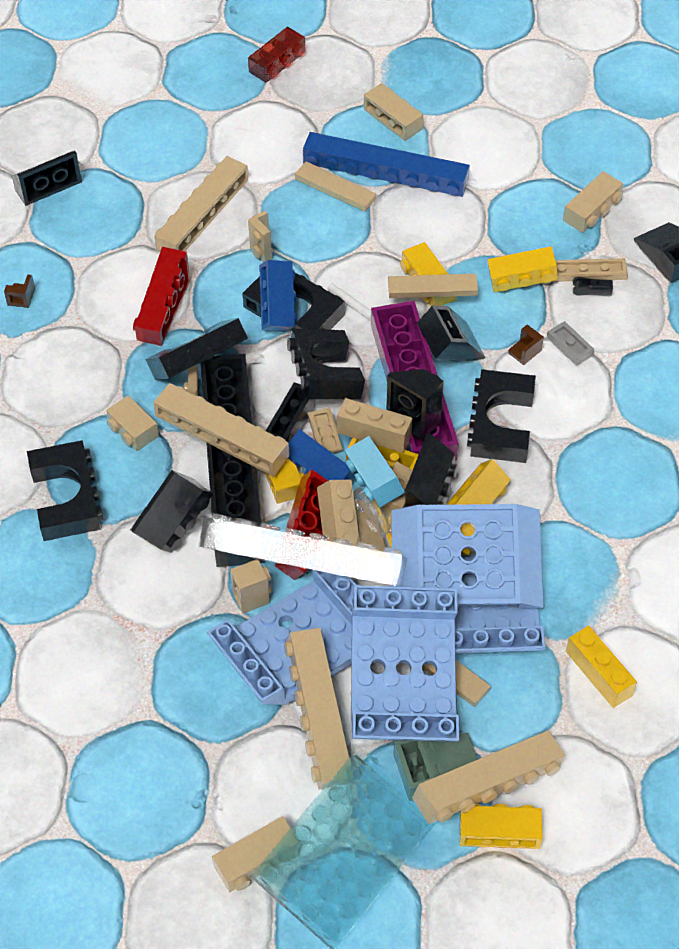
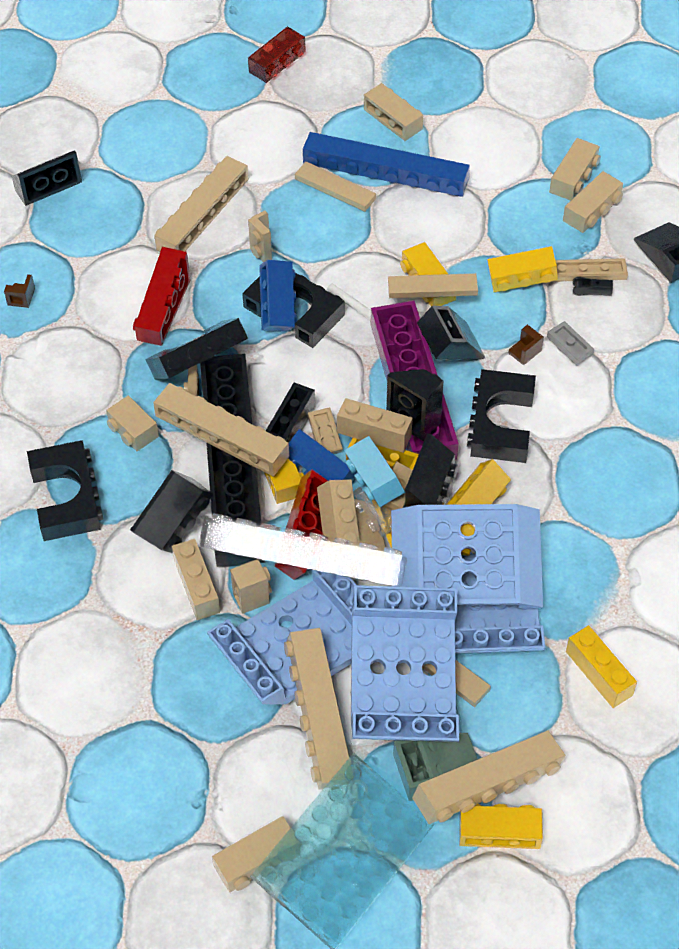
black arch [287,329,365,400] -> none
none -> tan brick [172,538,220,620]
none -> tan brick [549,138,601,200]

